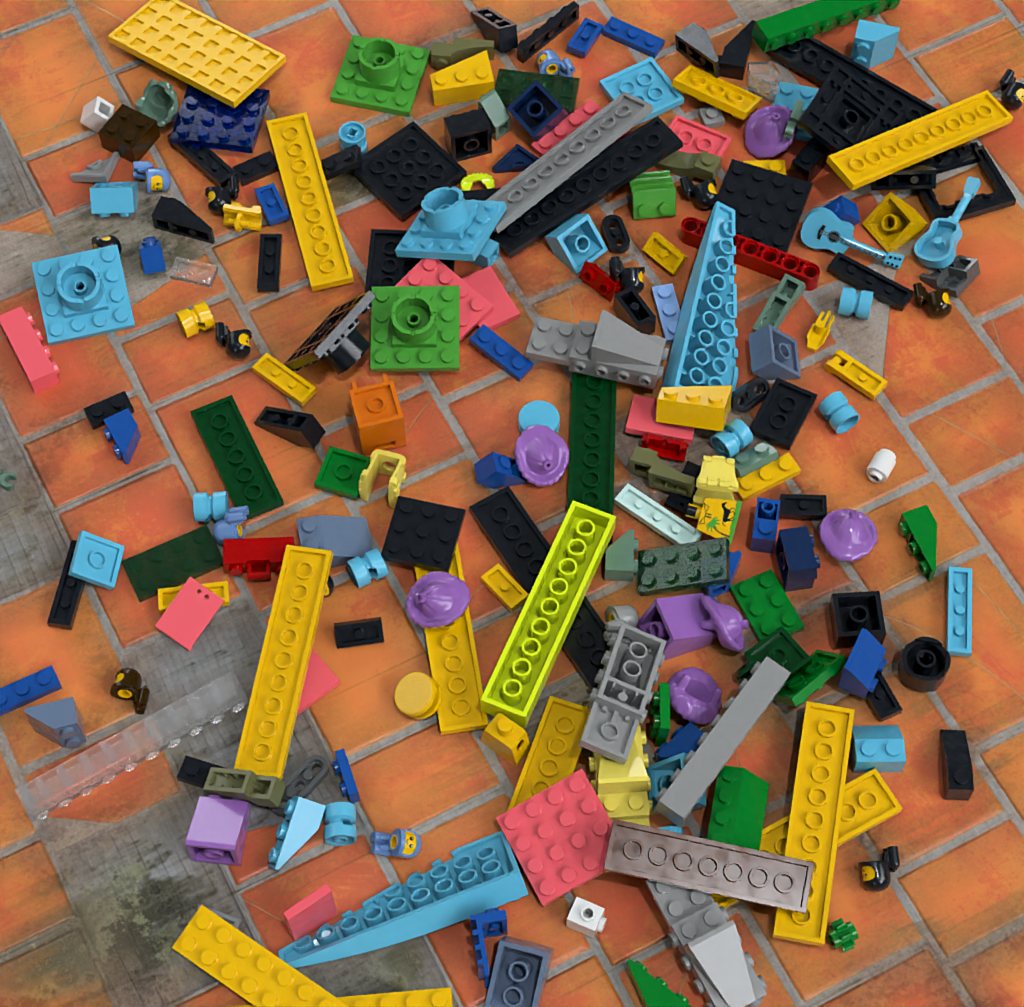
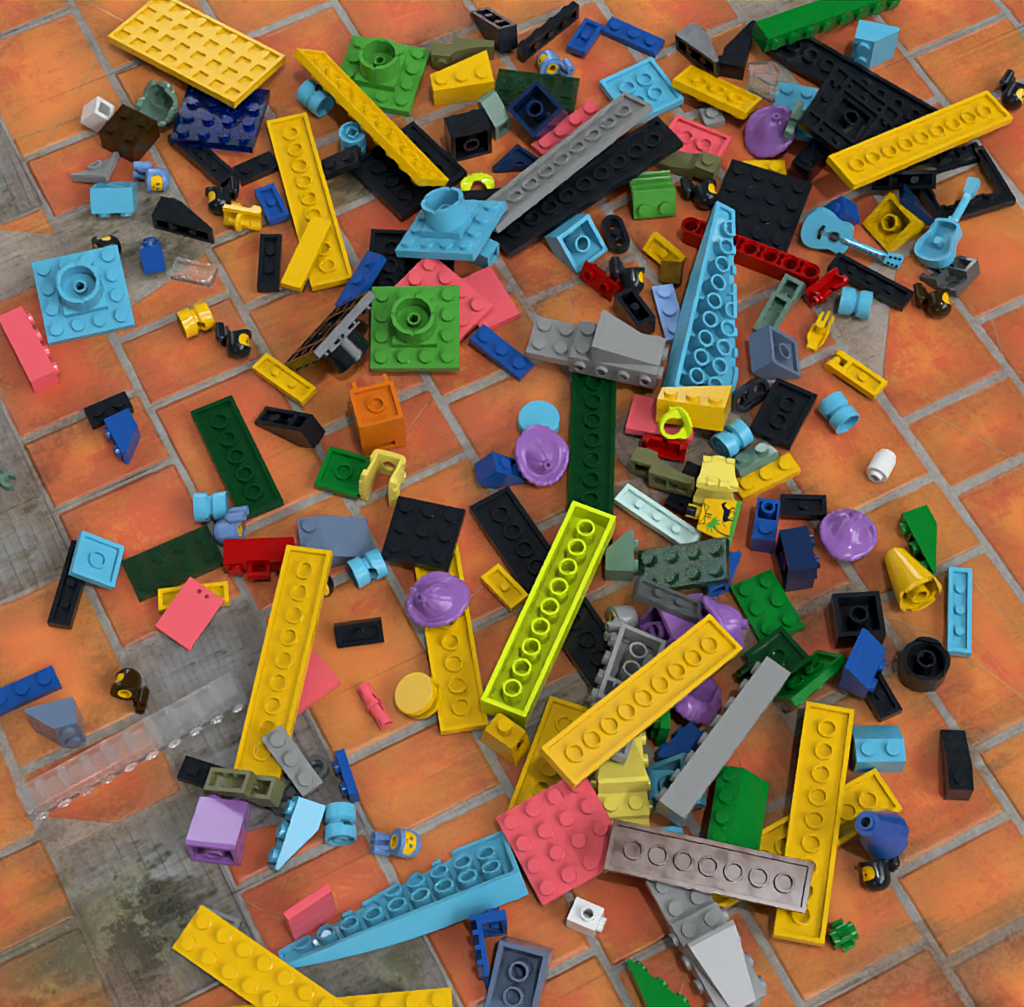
none -> light grey plate [261,725,324,798]
none -> yellow tile [280,215,333,292]
none -> yellow plate [293,48,449,187]
none -> medium azure wheel [296,79,335,118]
none -> blue plate [335,251,387,306]
none -> coral pin [357,682,394,730]
none -> yellow plate [538,614,743,789]
none -> dark grey tile [632,576,702,624]
none -> neon yellow piece [658,406,693,440]
none -> pearl gold tile [659,260,684,284]
none -> red hinge [804,267,849,308]
none -> blue cone [855,810,909,860]
none -> yellow cone [884,547,942,612]
none -> dark blue tile [899,184,935,226]

